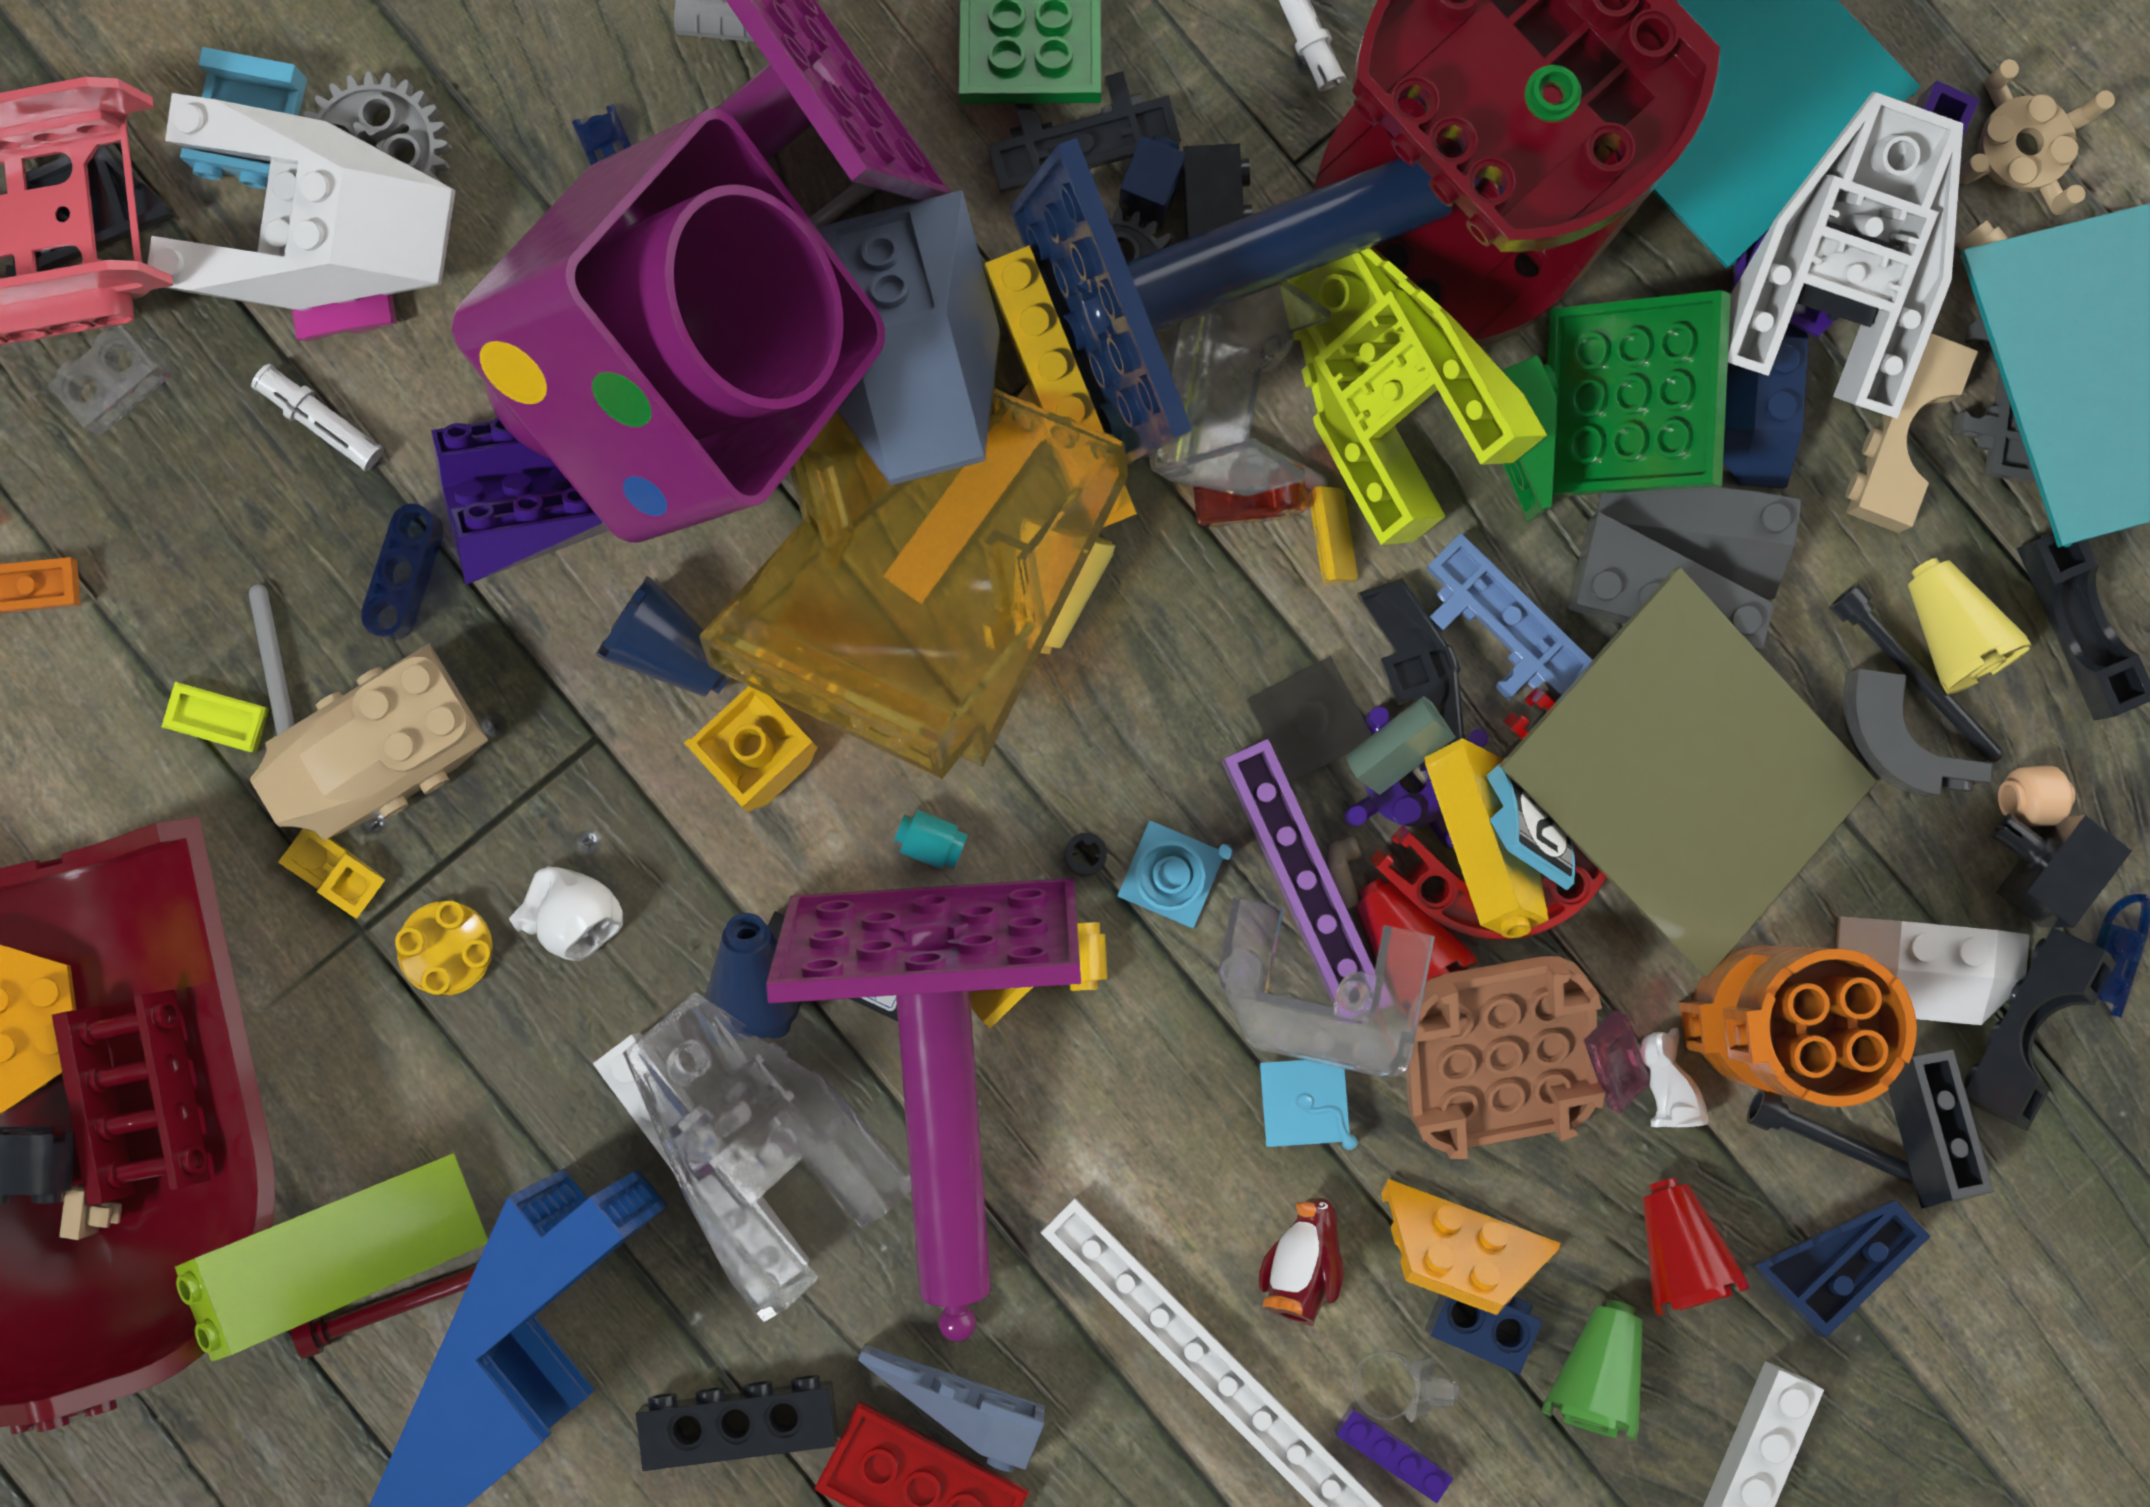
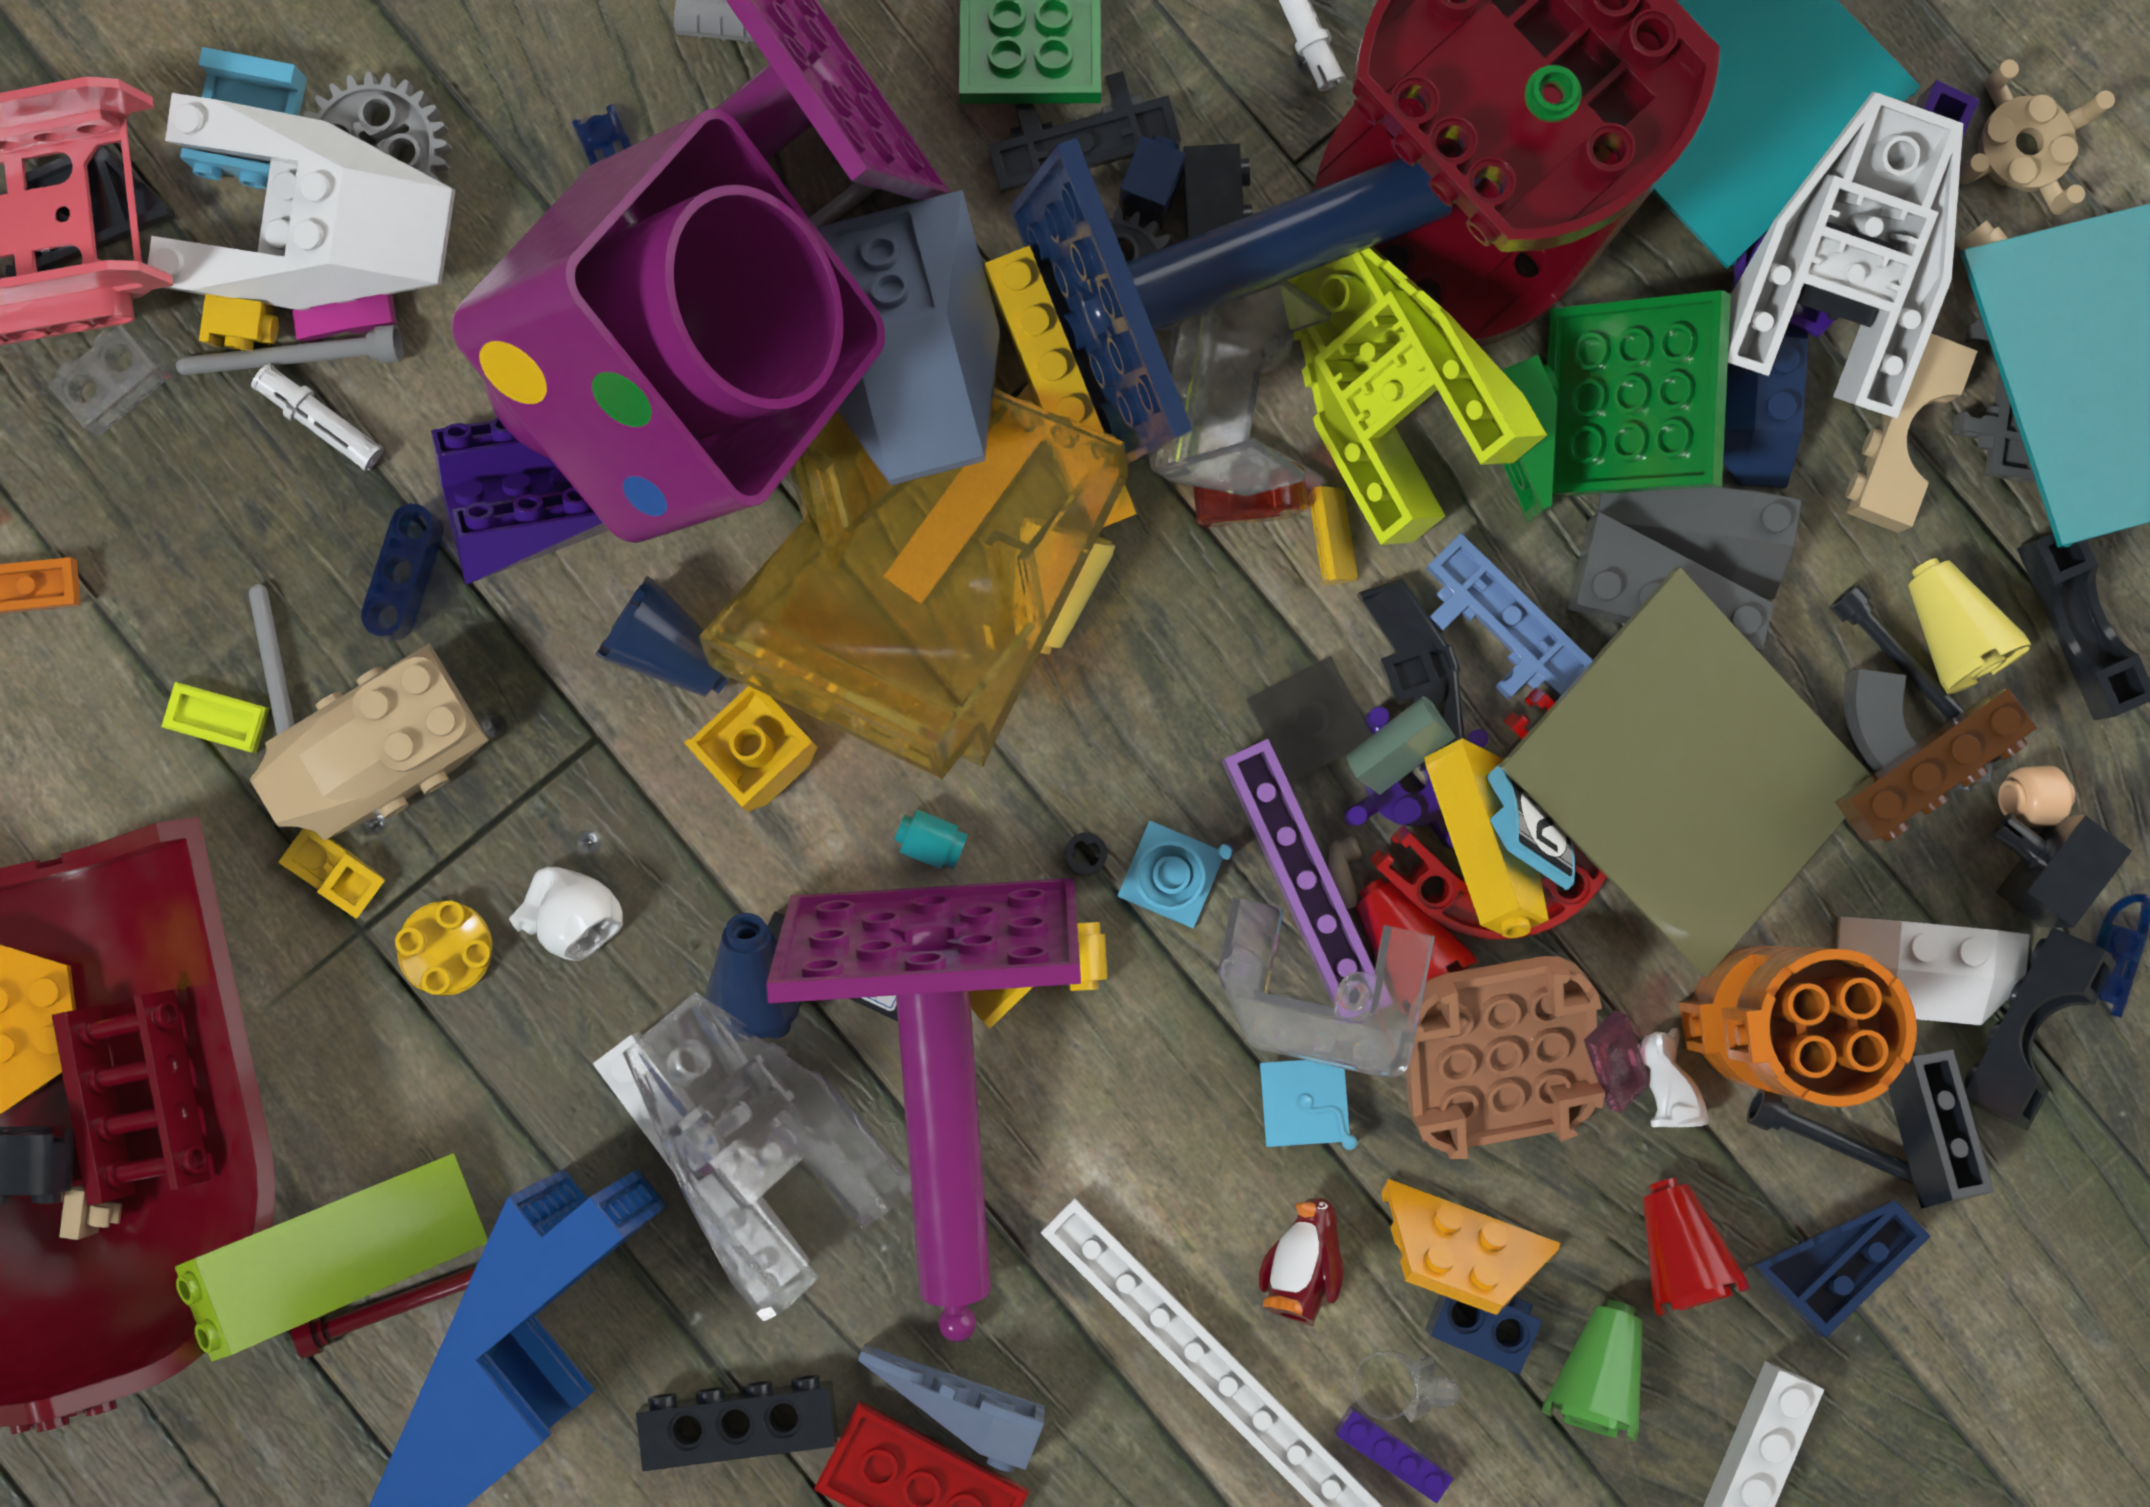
none -> light grey piece [176,324,403,375]
none -> yellow brick [199,294,279,351]
none -> reddish brown brick [1835,688,2037,843]

